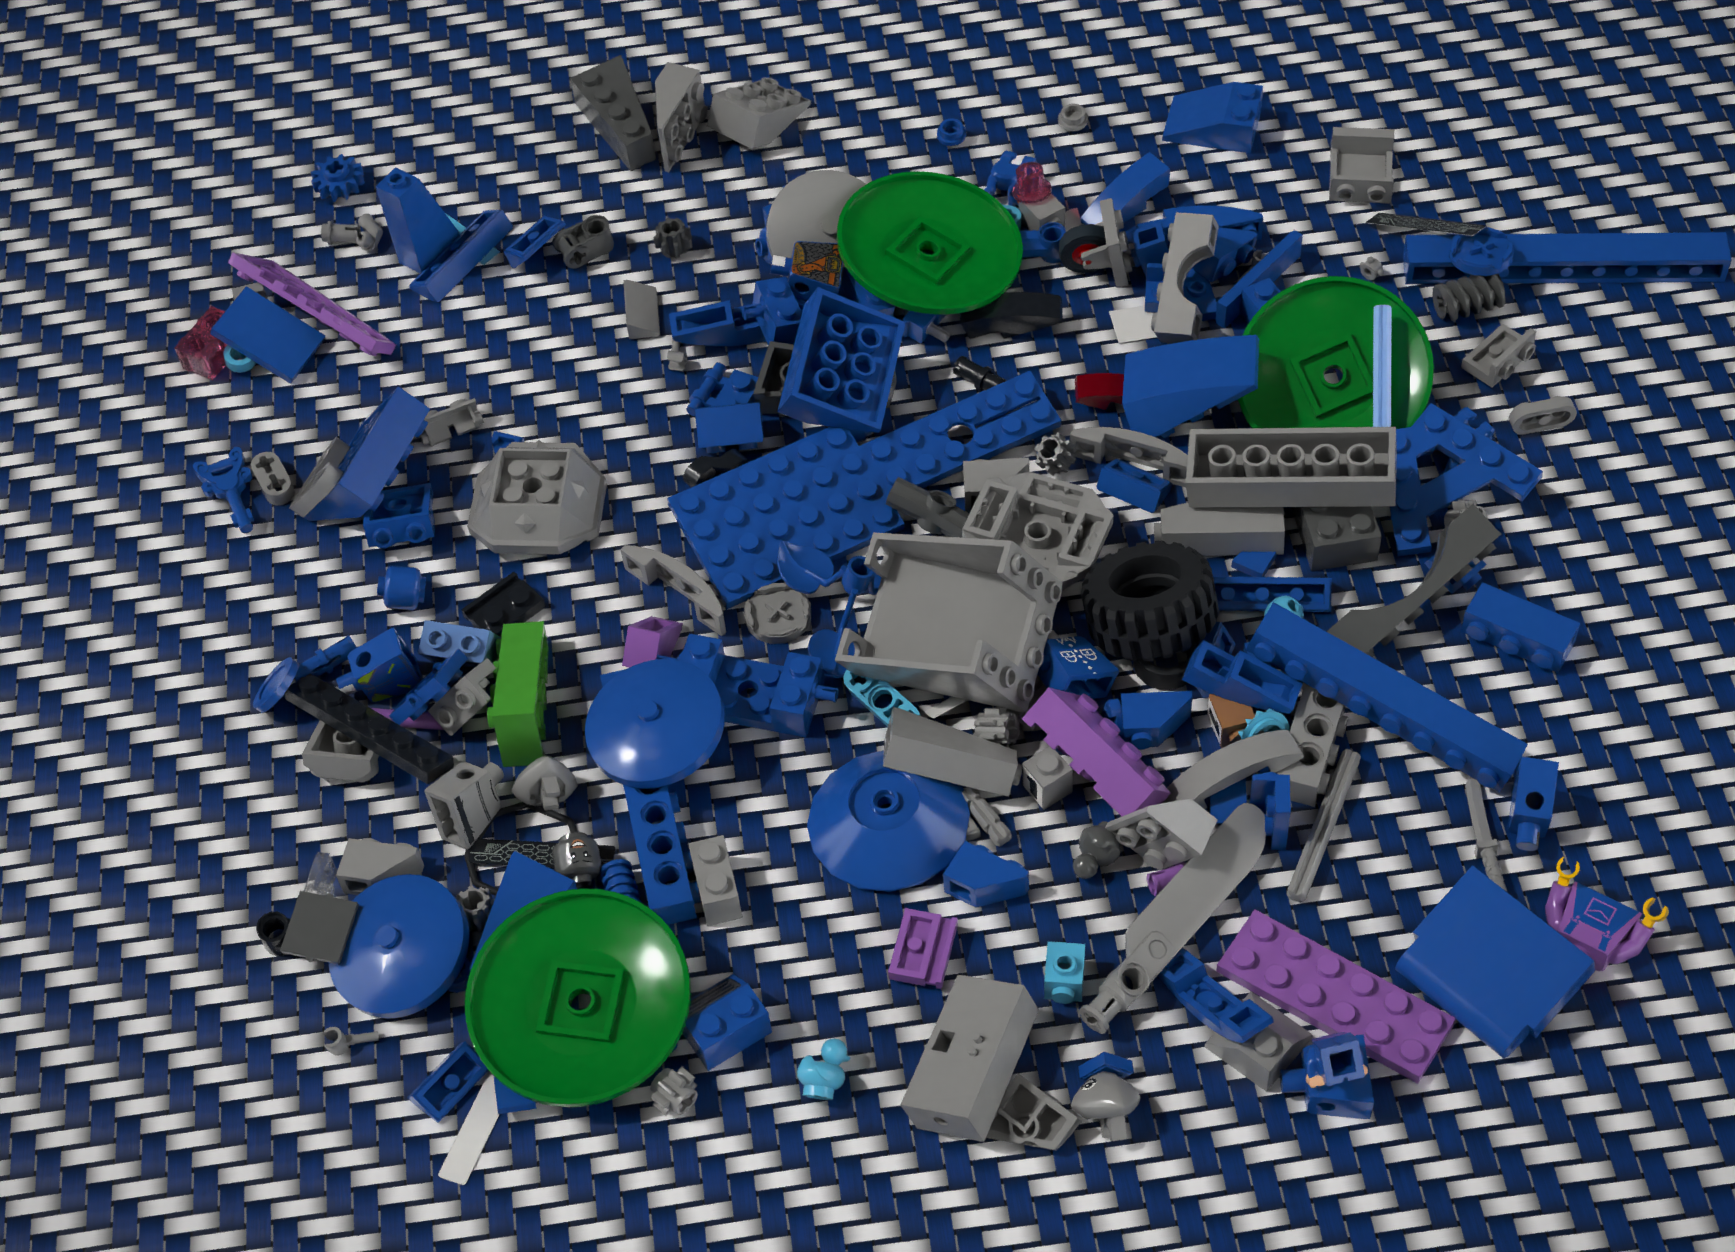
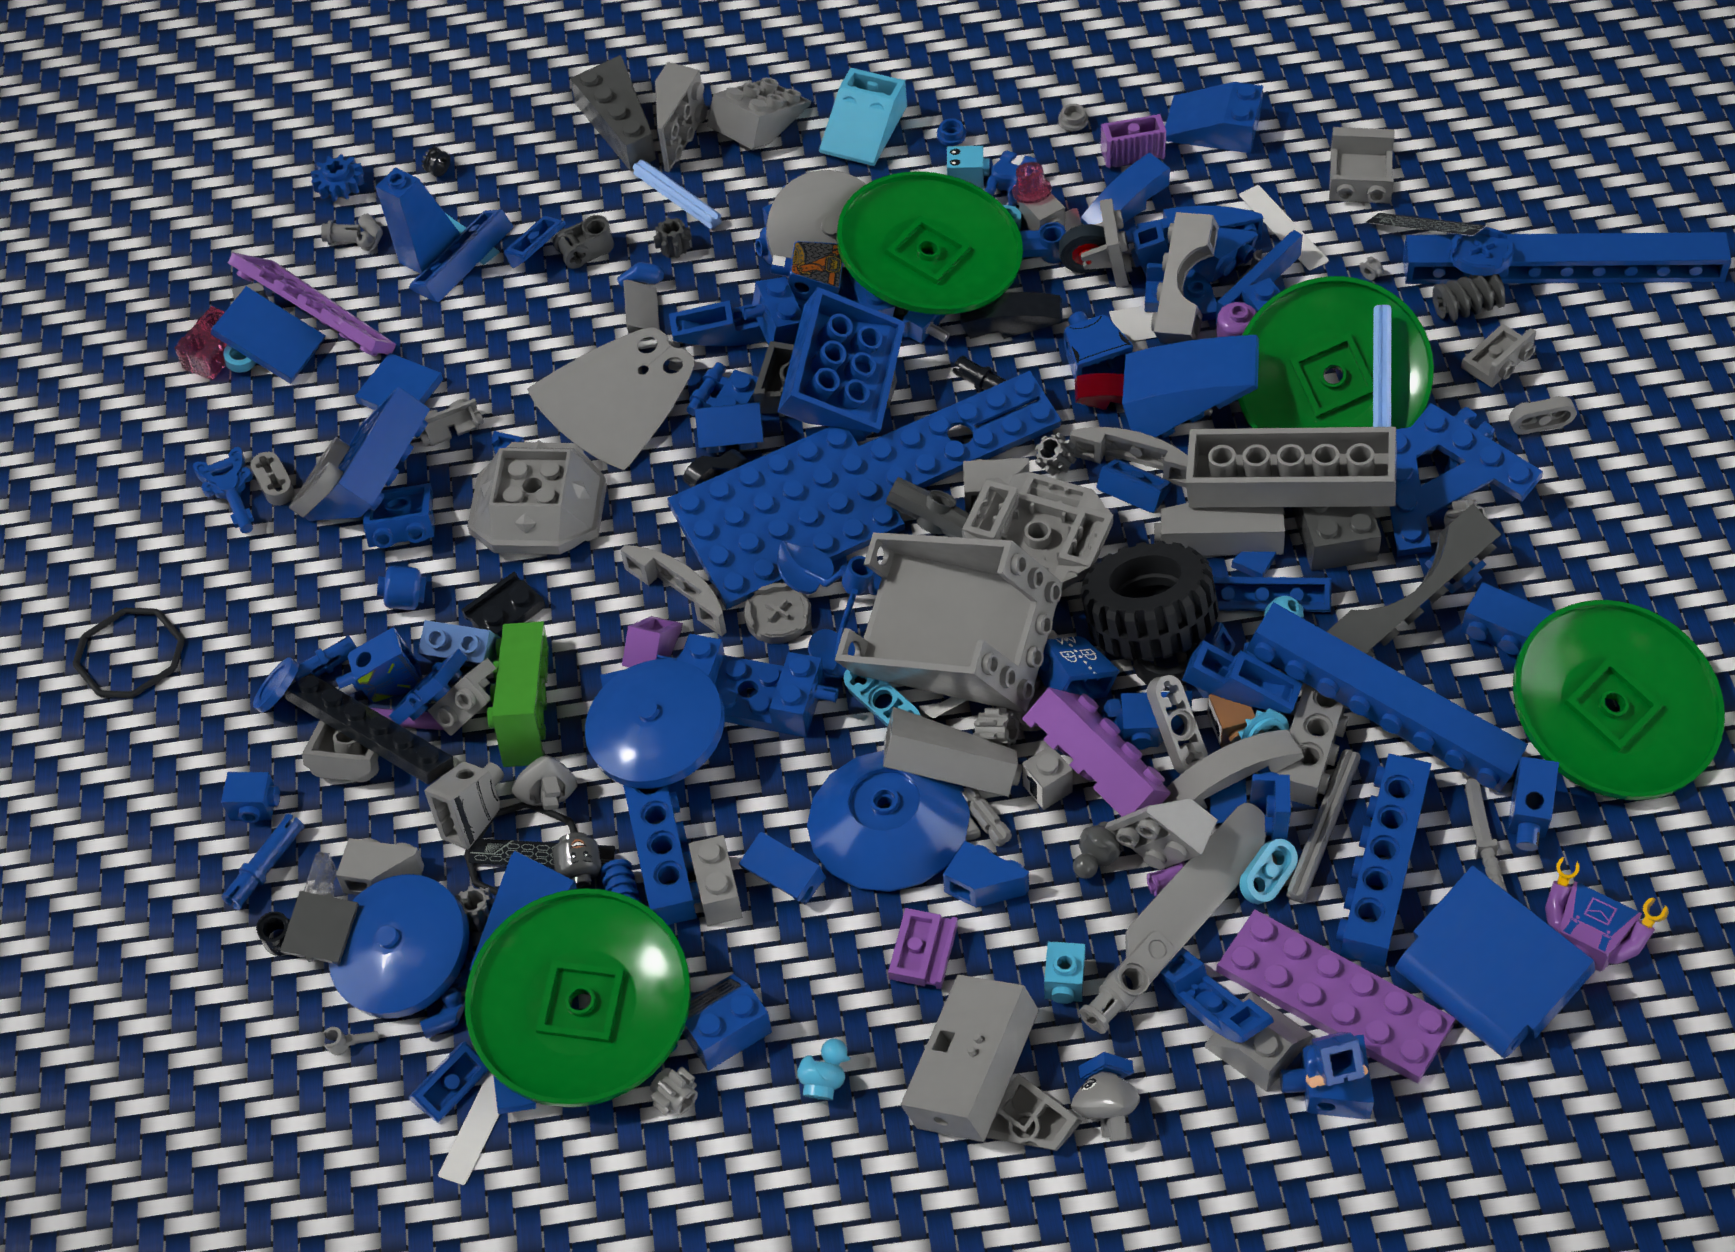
none -> black piece [73,608,184,698]
none -> blue brick [221,772,280,823]
none -> blue pin [221,814,304,910]
none -> blue tile [355,353,443,410]
none -> blue arm [420,988,465,1039]
none -> black bush [422,147,451,177]
none -> light grey piece [527,327,695,471]
none -> blue arm [617,262,664,289]
none -> light blue axle [633,159,722,229]
none -> blue hinge [738,831,826,904]
none -> medium azure slope [819,68,907,166]
none -> medium azure brick [947,146,990,189]
none -> blue torso [1064,311,1133,381]
none -> medium lavender brick [1100,114,1166,168]
none -> light grey beam [1147,675,1208,774]
none -> medium lavender head [1216,302,1257,337]
none -> white sticker [1239,185,1329,270]
none -> medium azure plate [1239,839,1298,904]
none -> blue brick [1336,753,1432,967]
none -> green dish [1513,600,1725,800]

